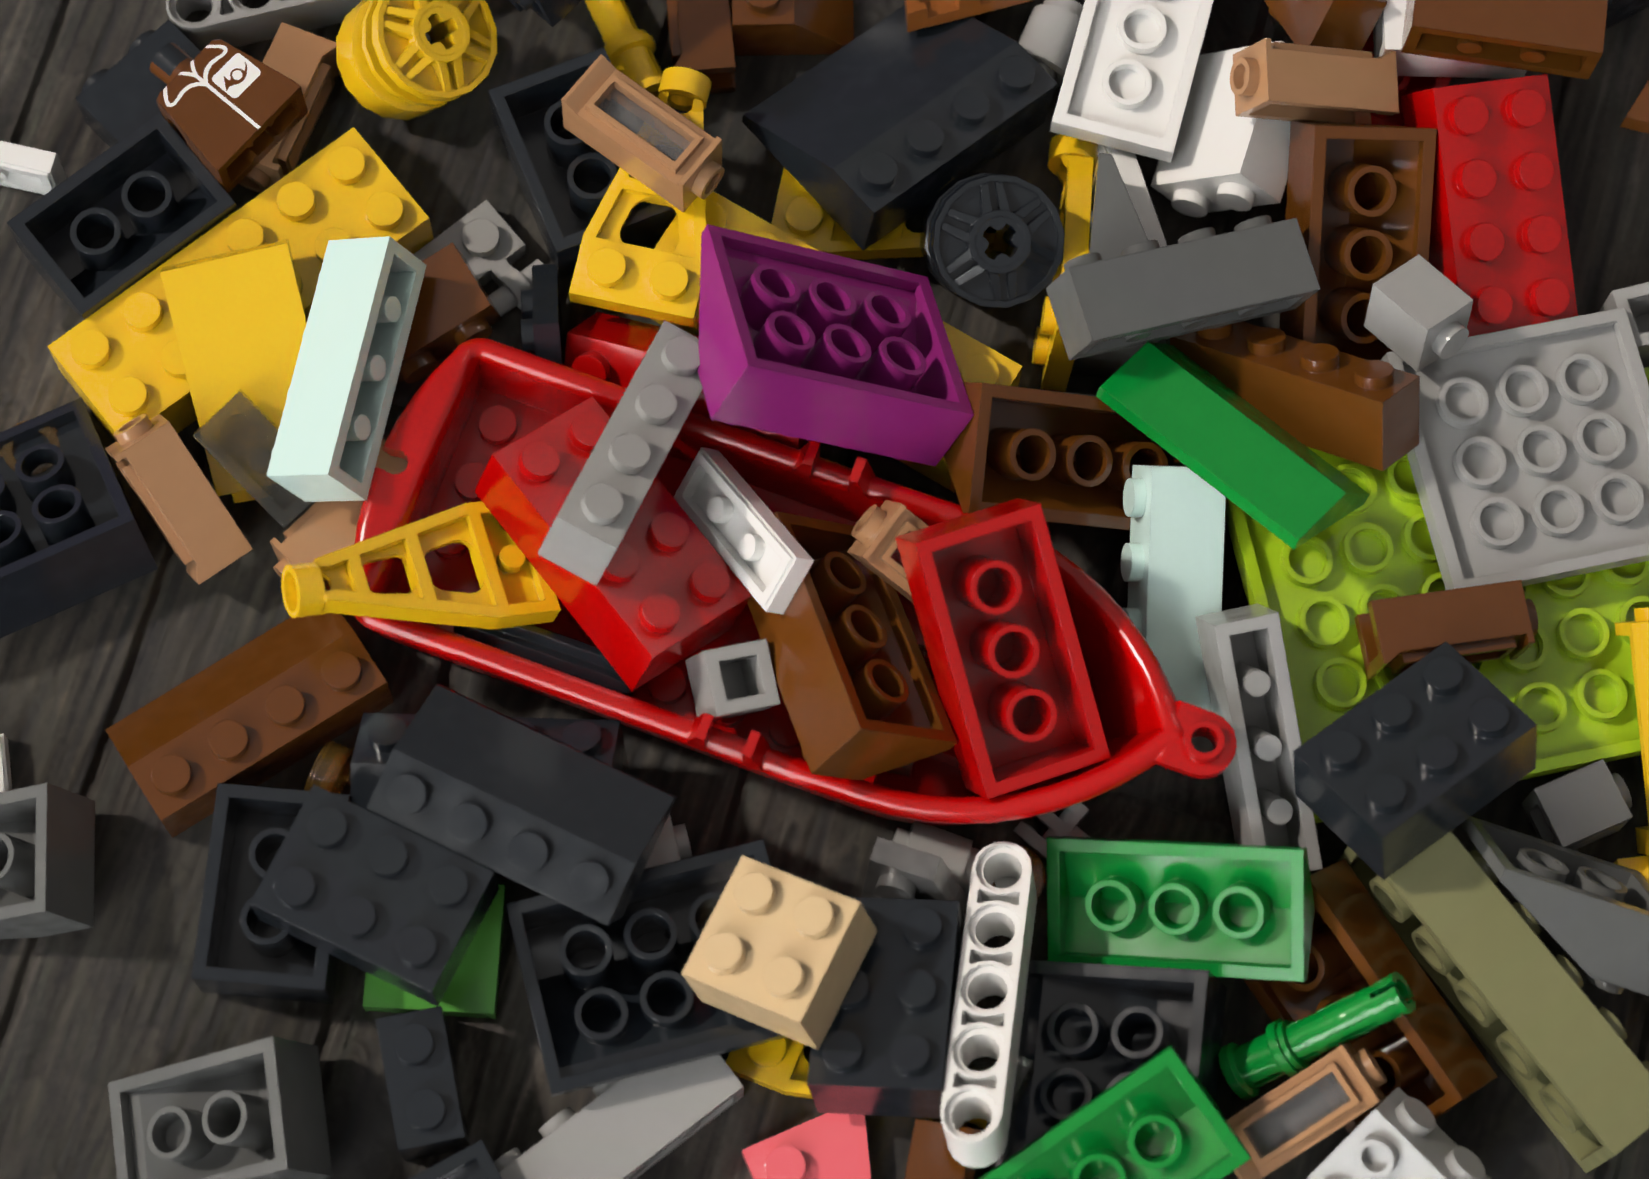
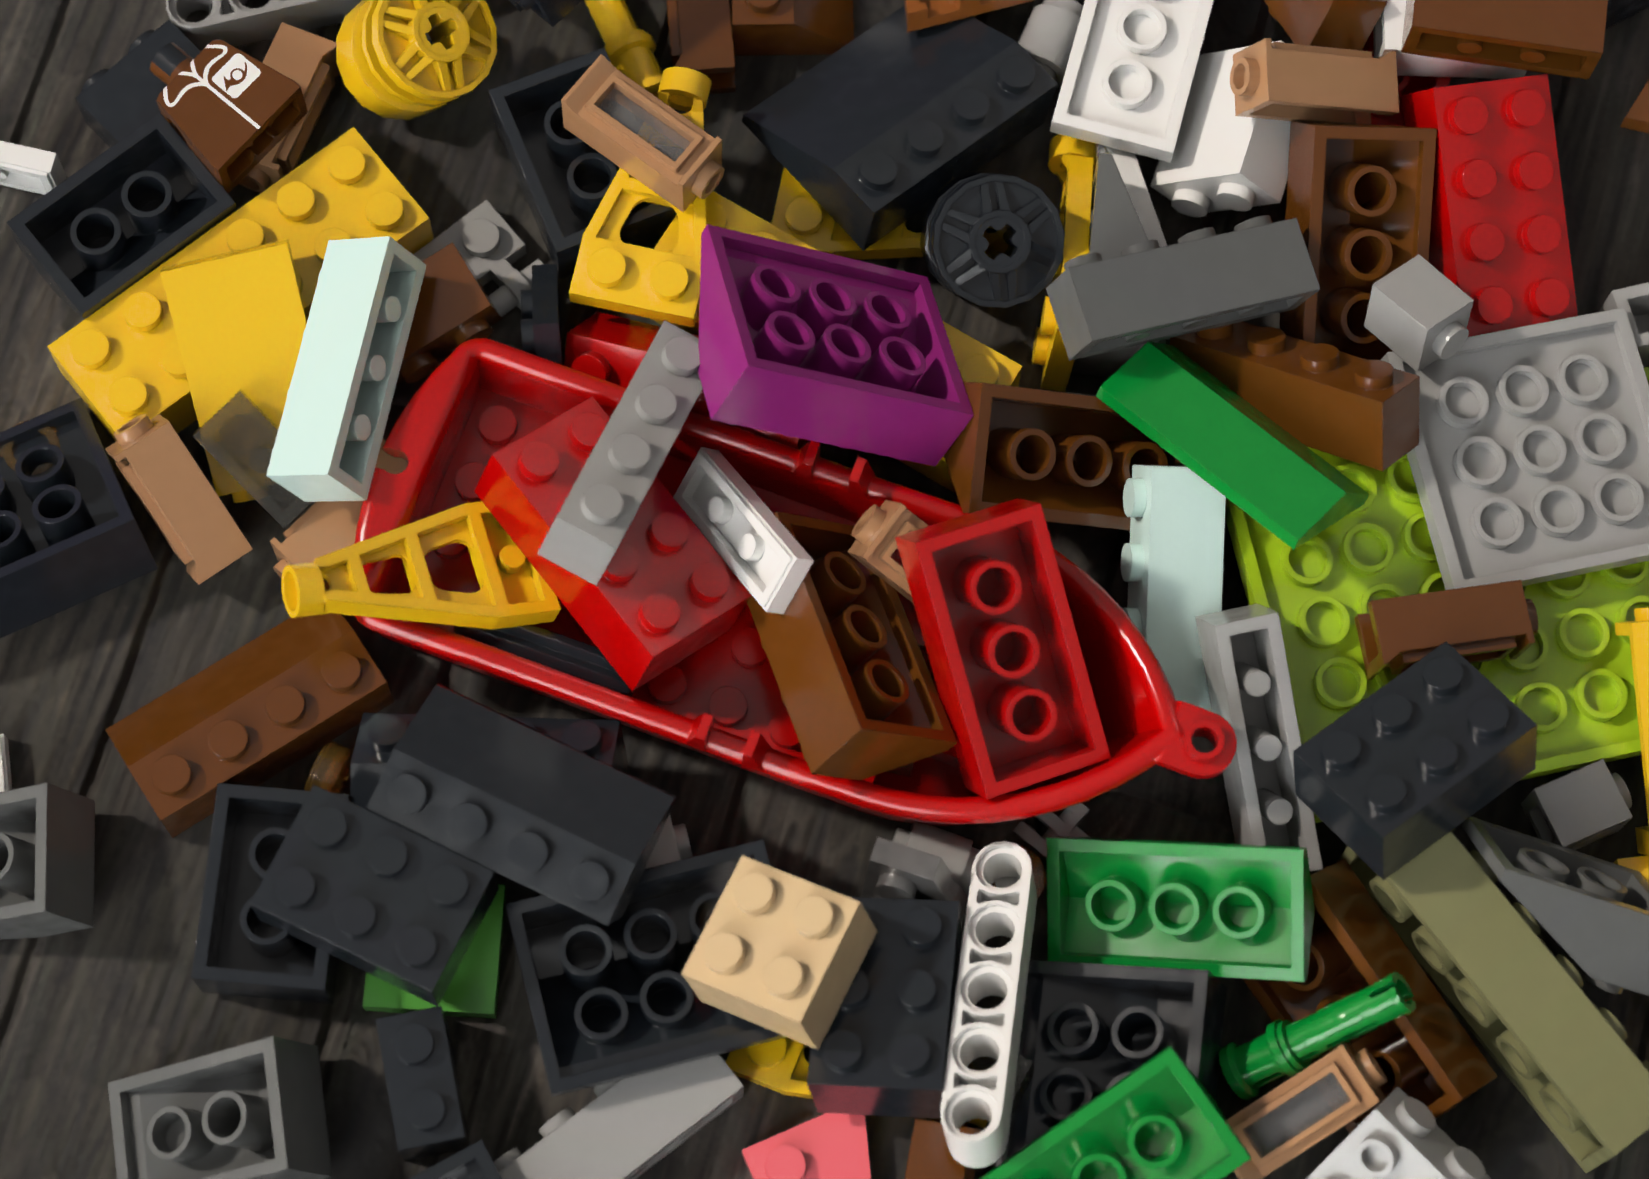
light grey brick [685,639,780,721] -> none

